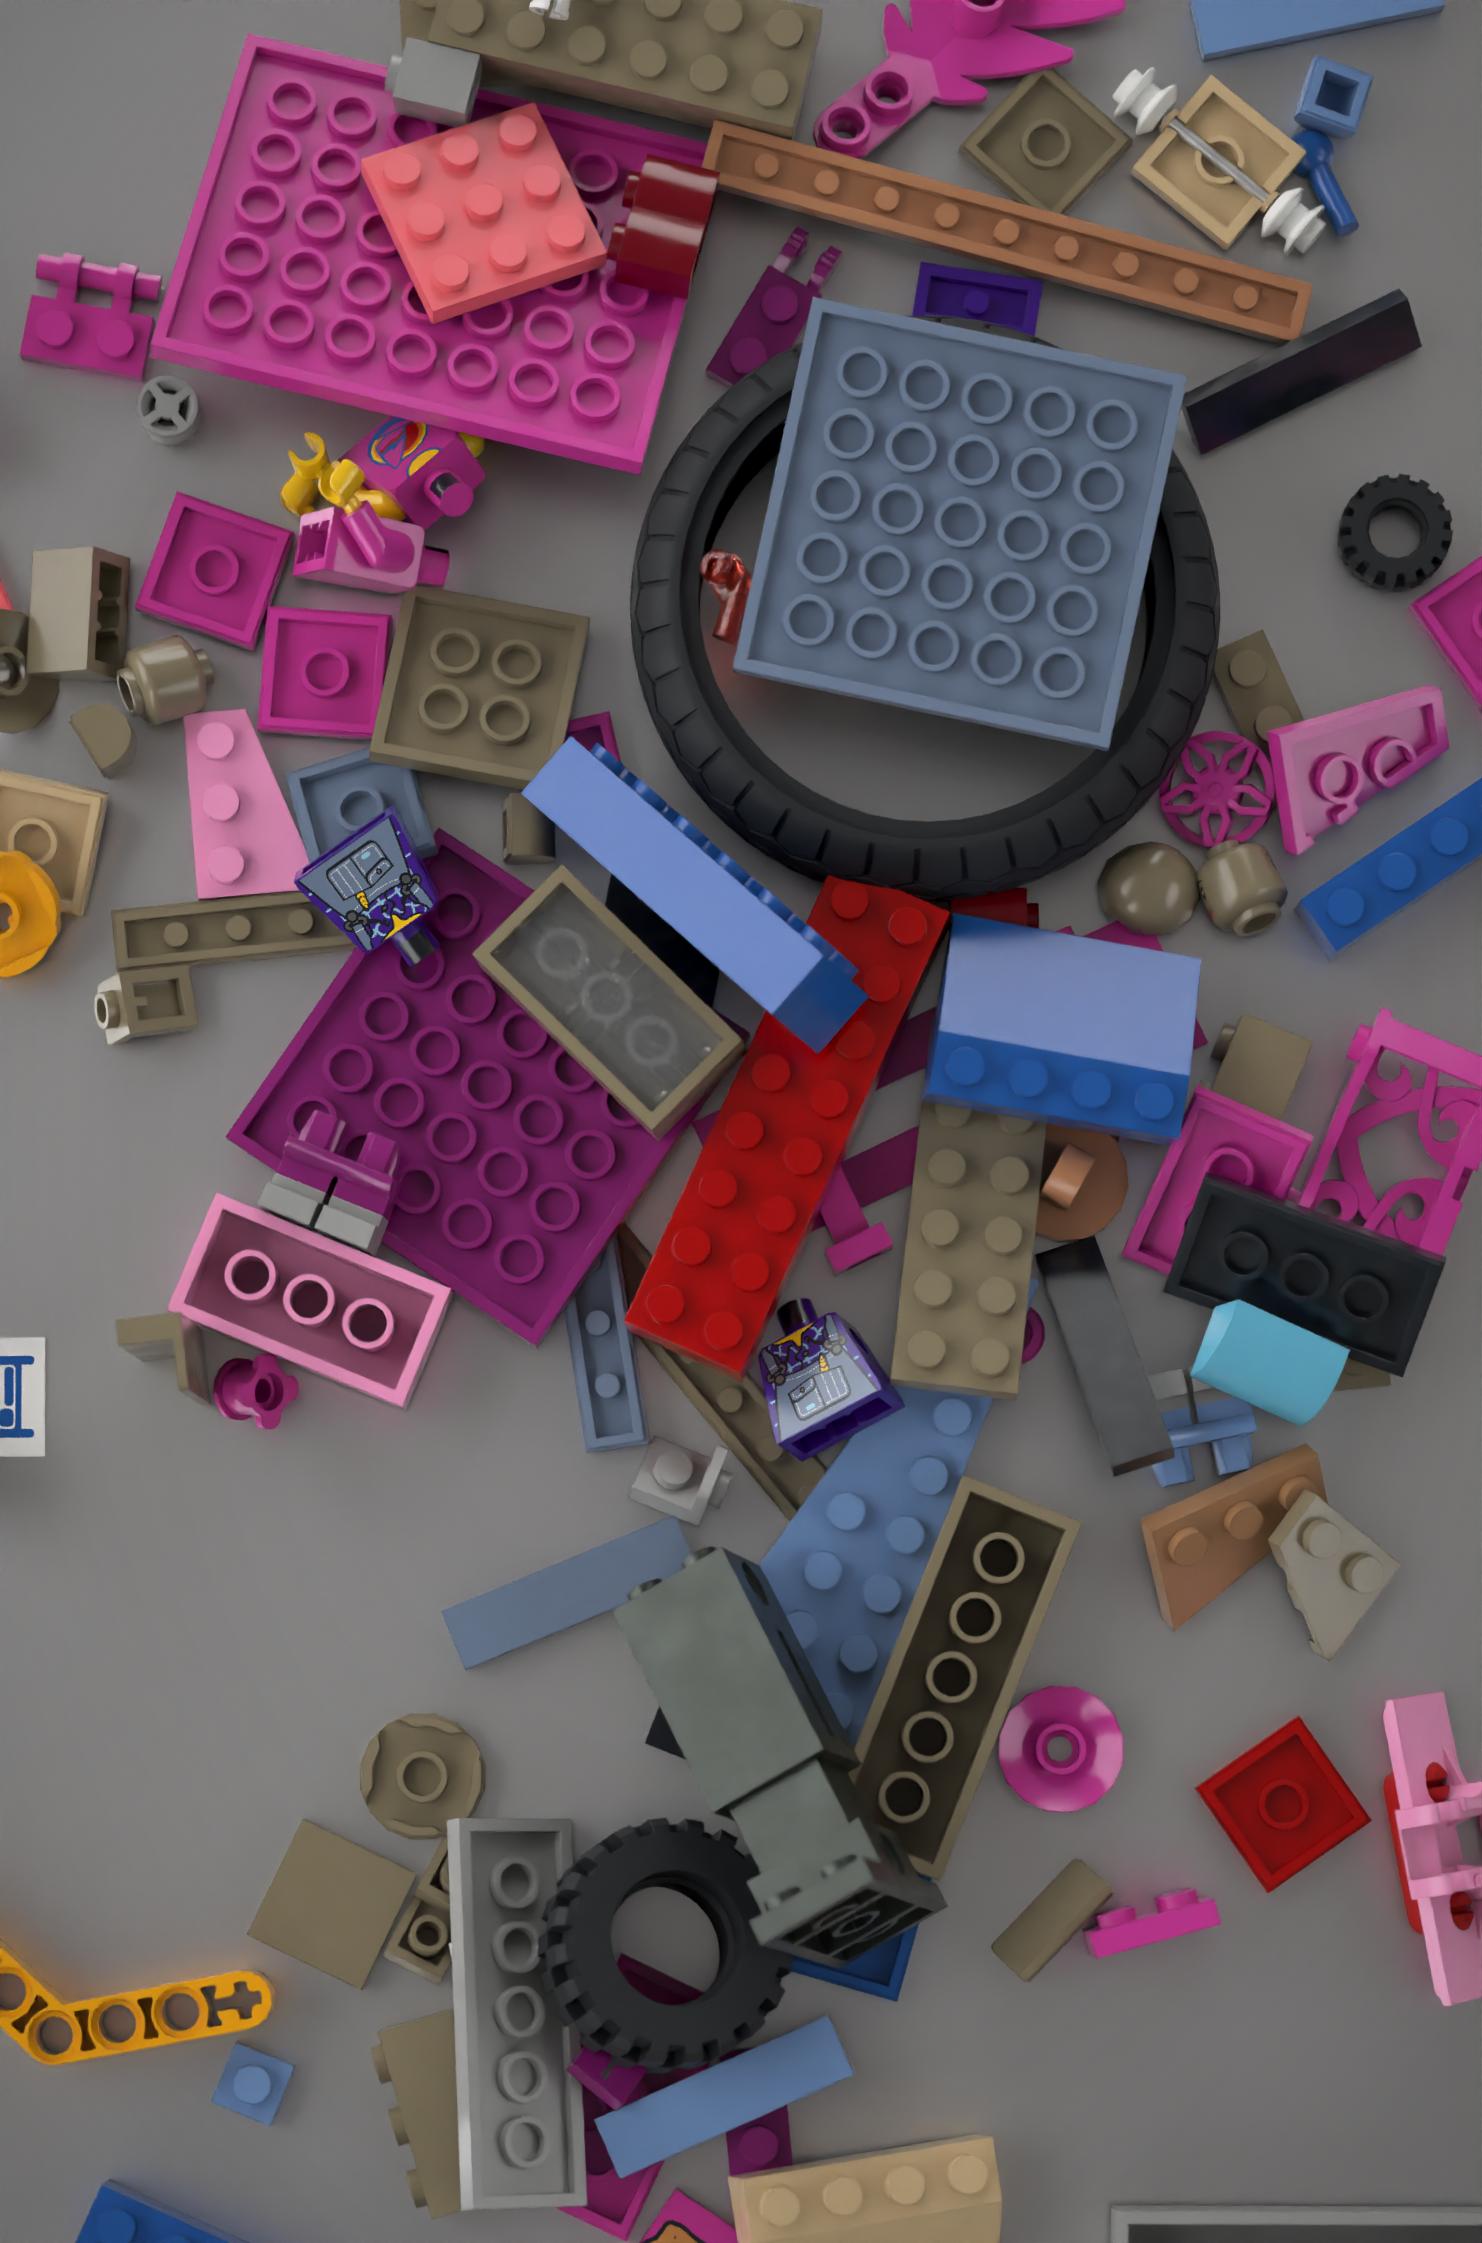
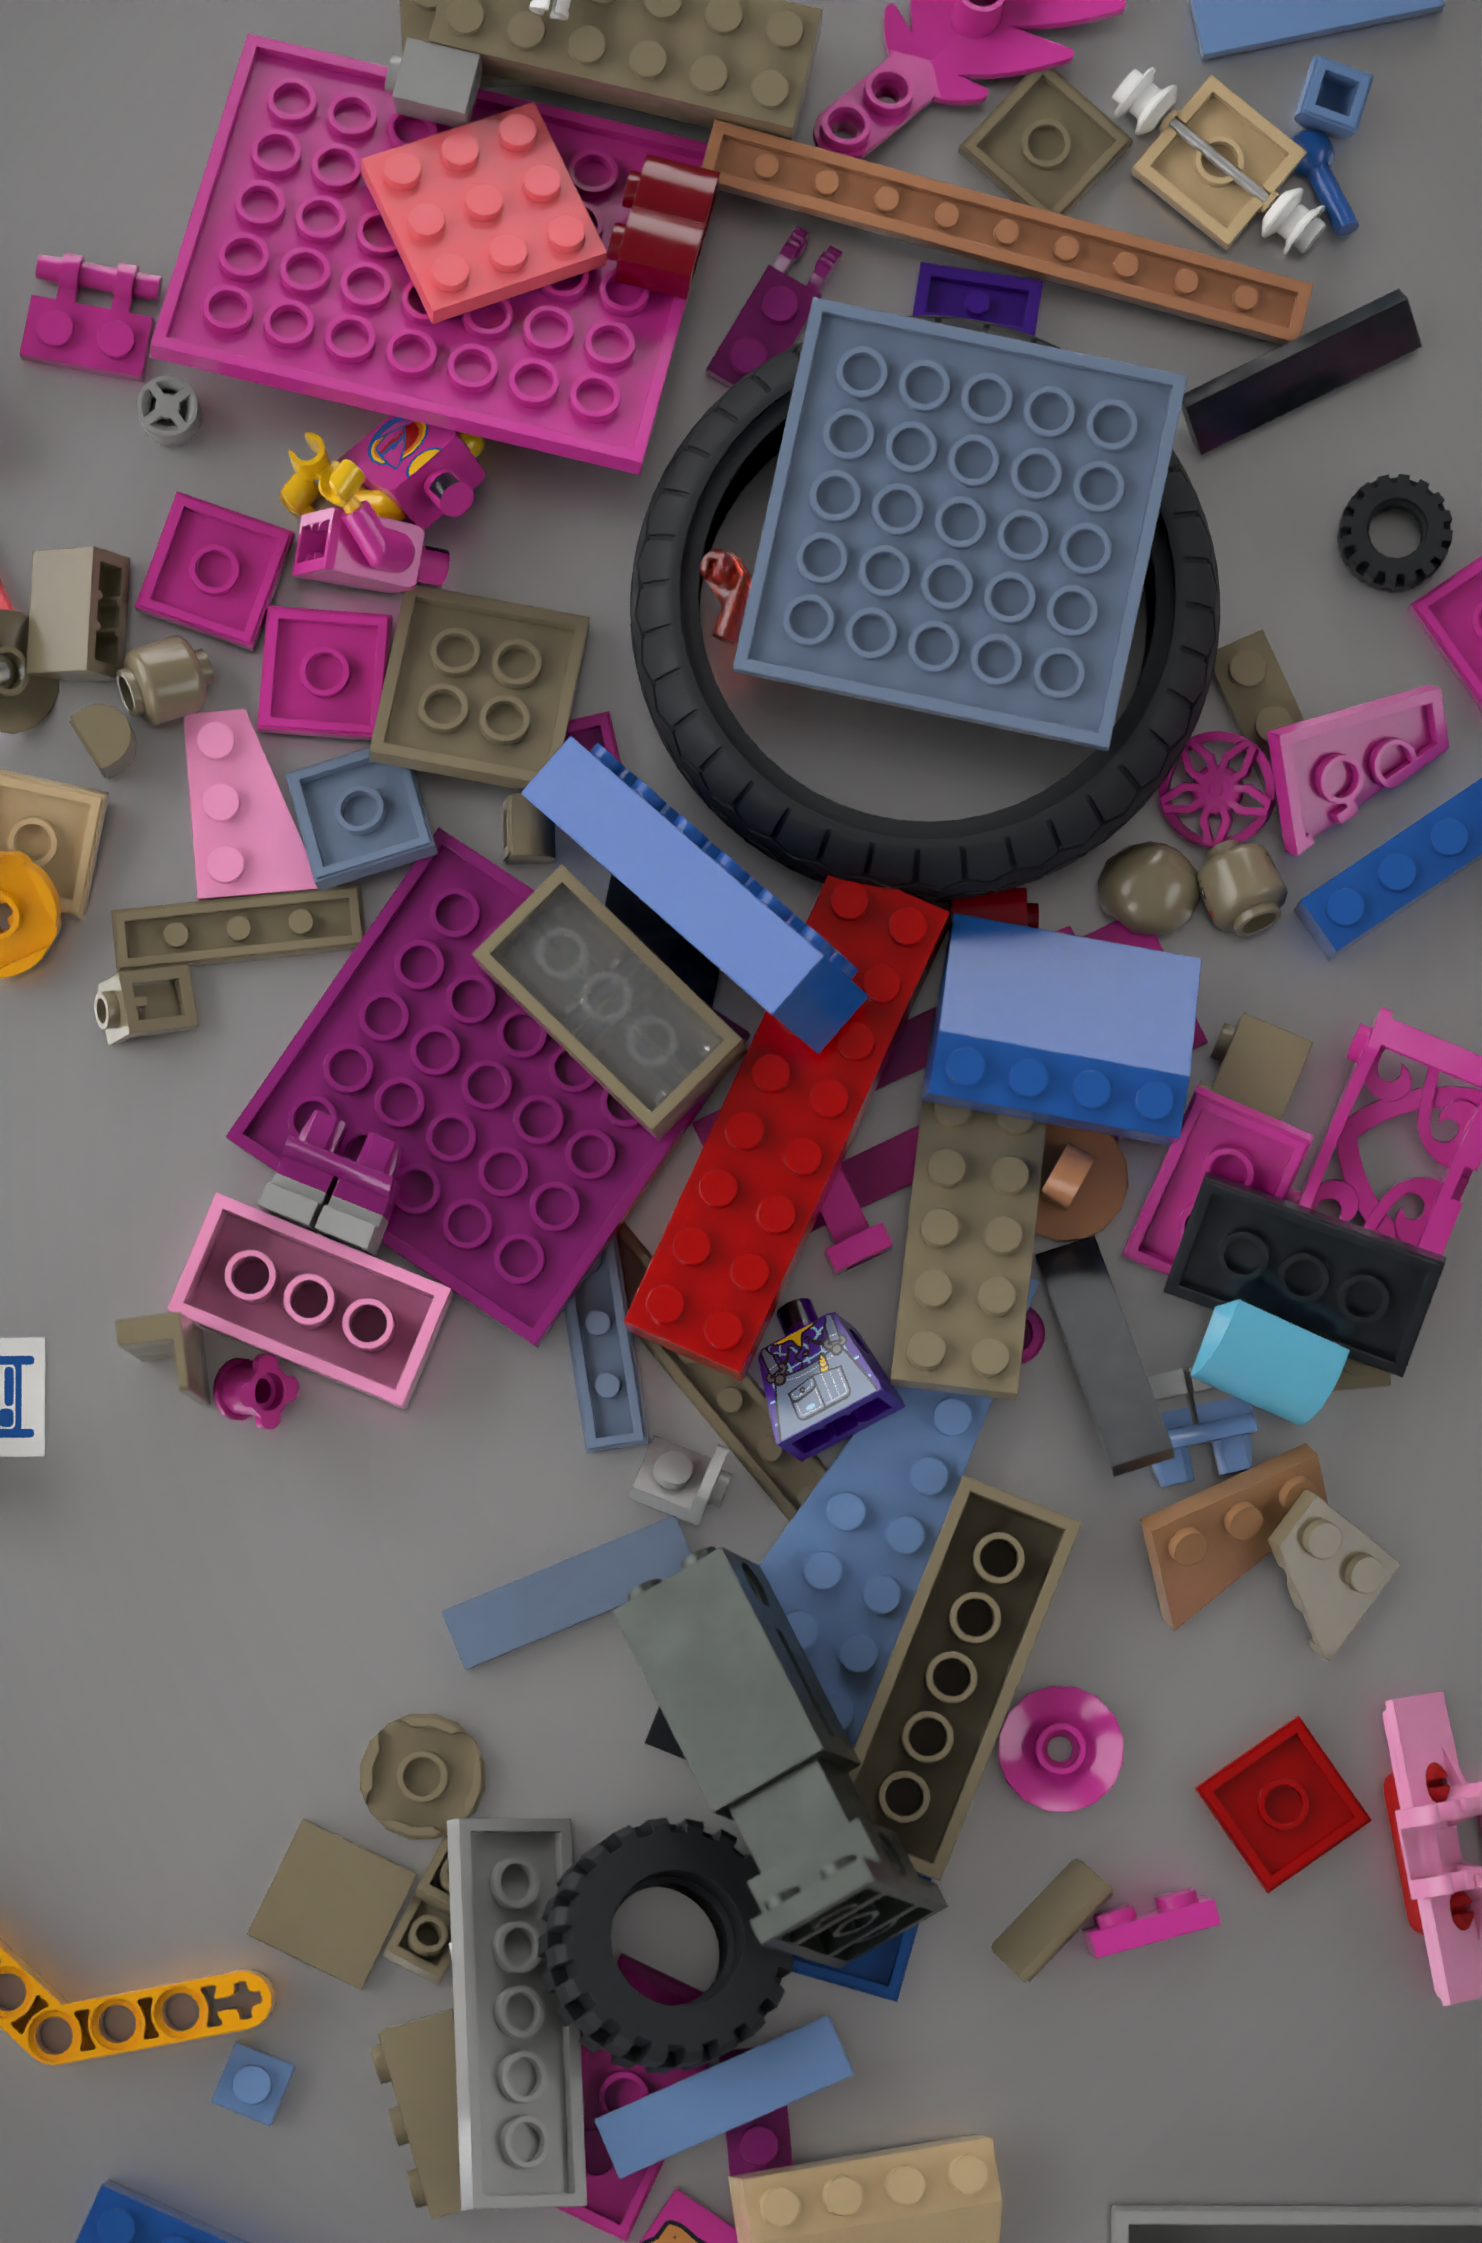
torso [294,804,440,966] -> none
magenta tile [566,2046,646,2111] -> none

